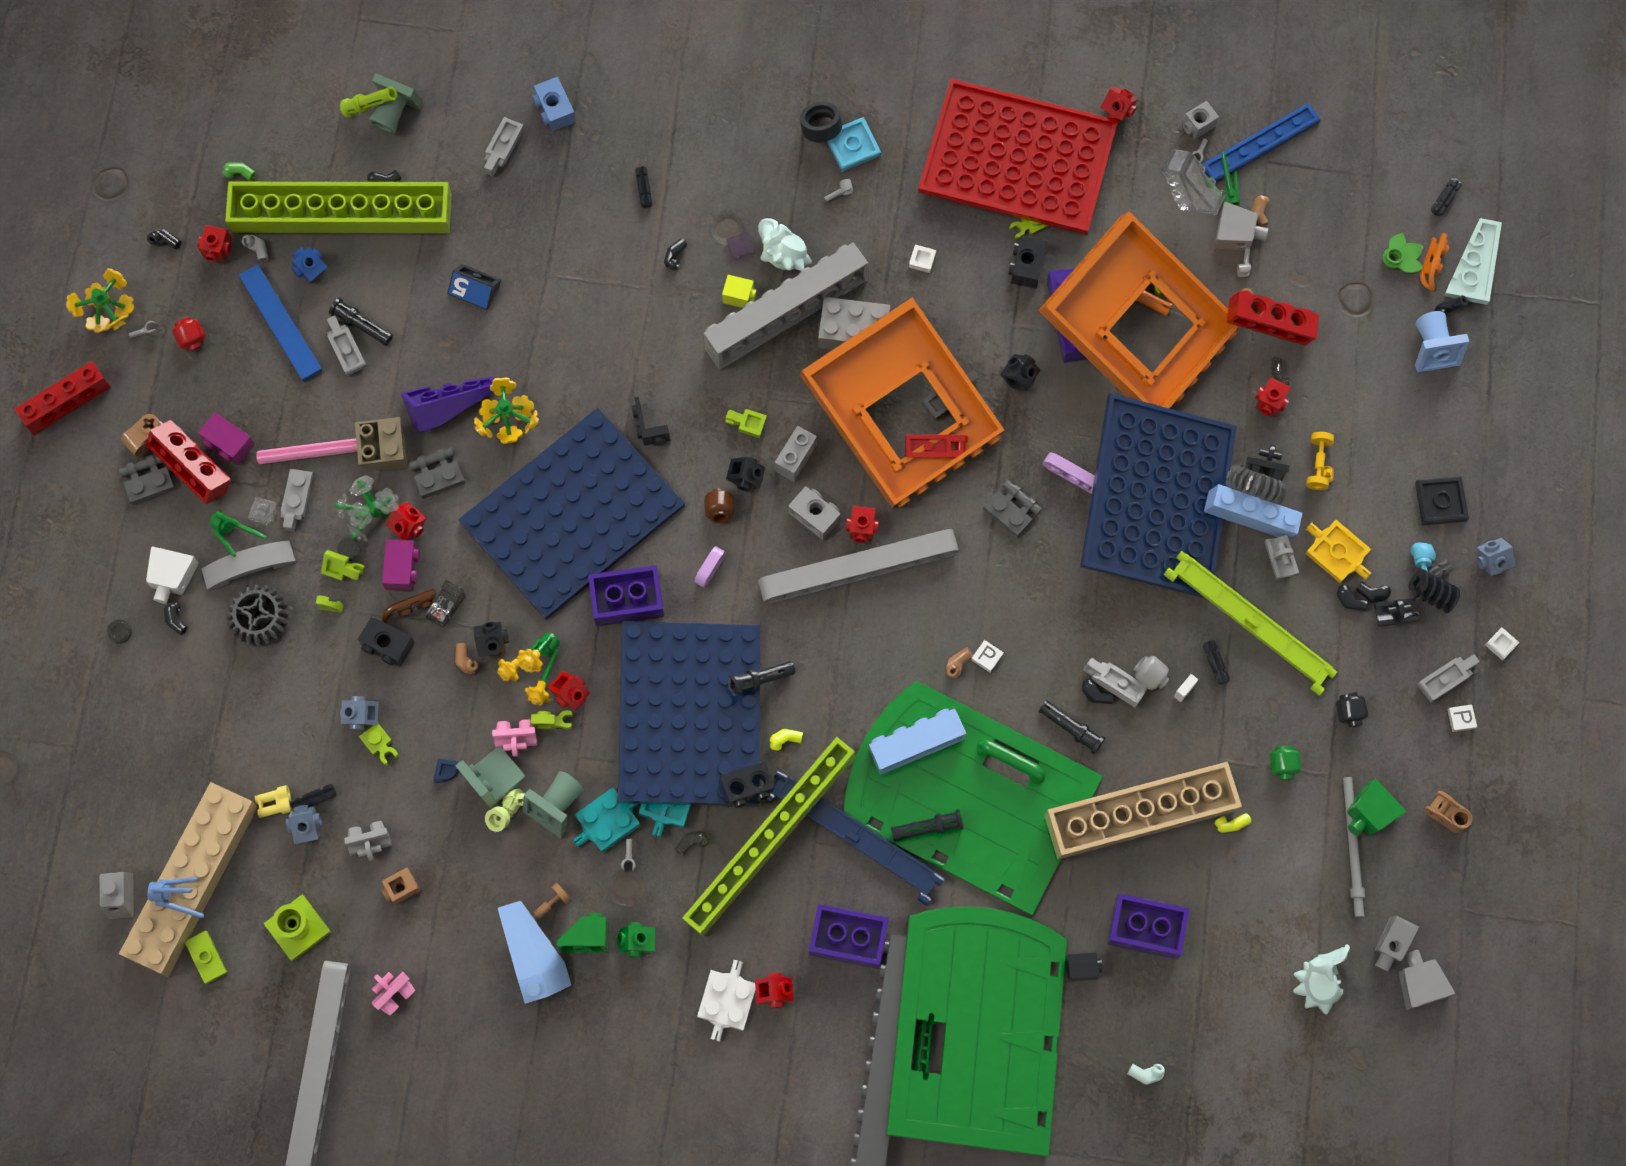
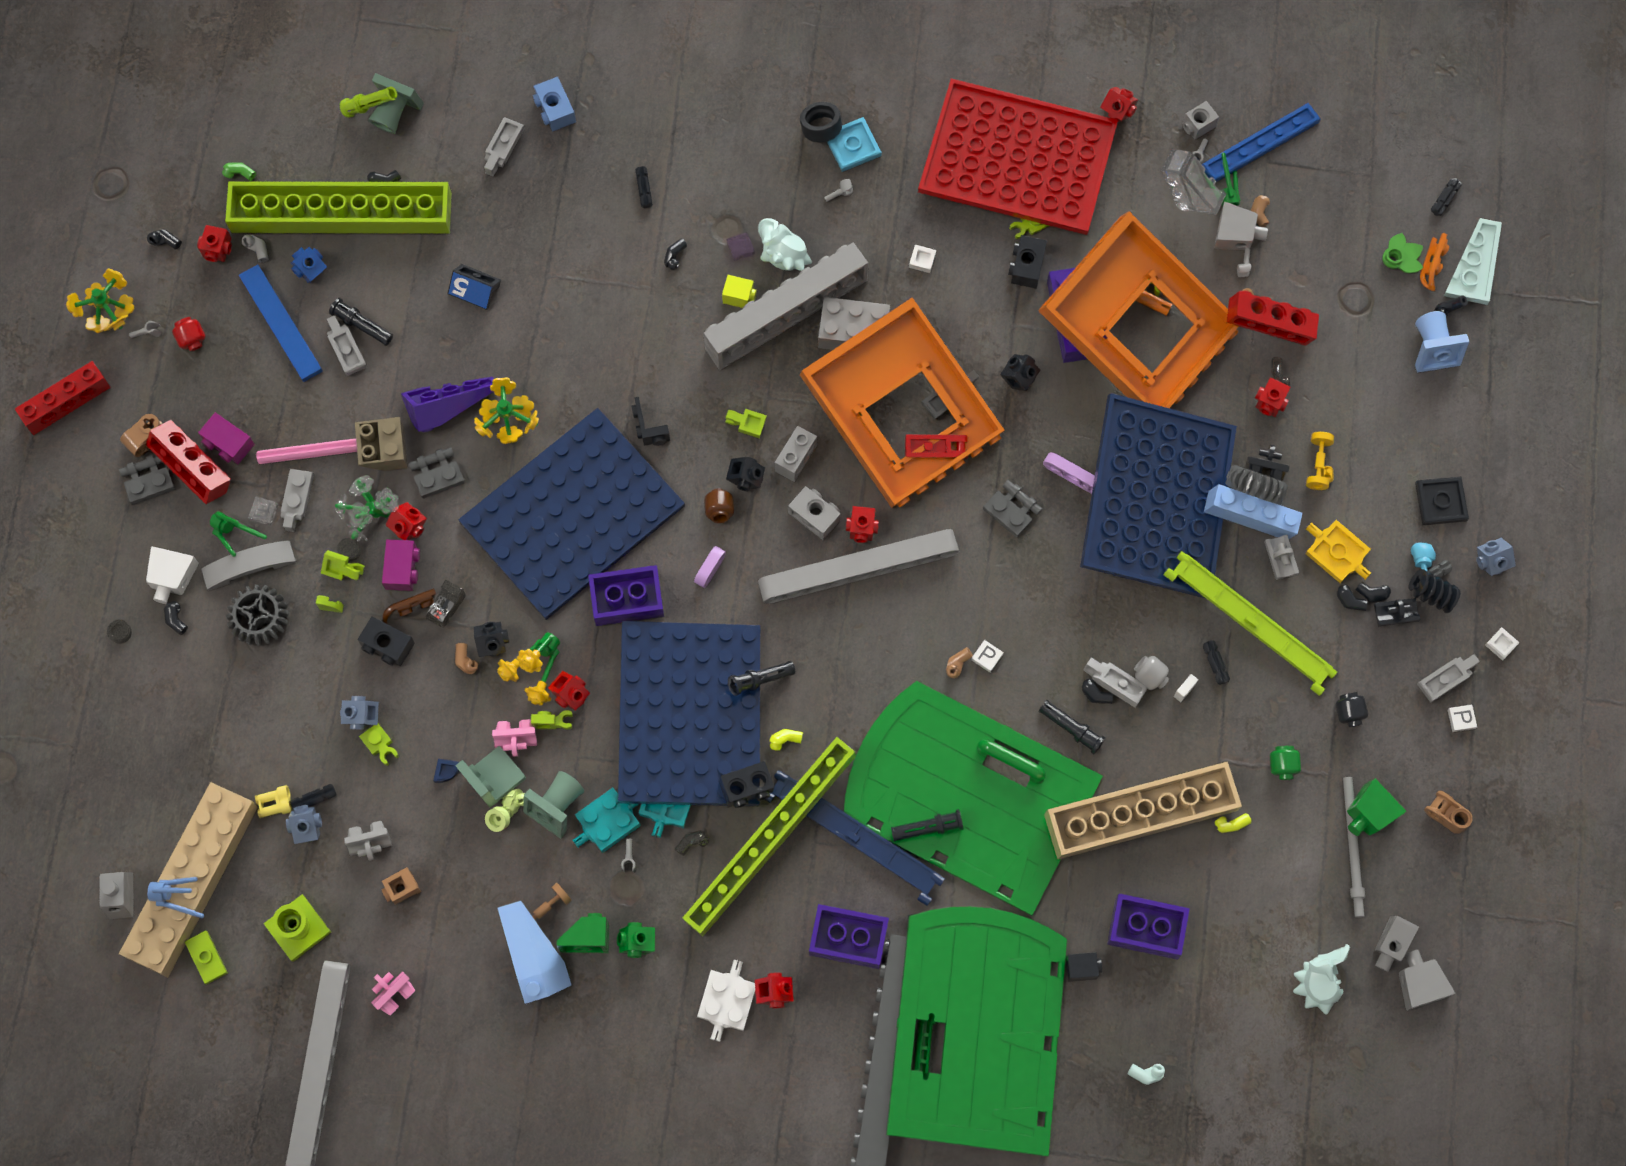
light blue brick [869,709,966,775] -> none

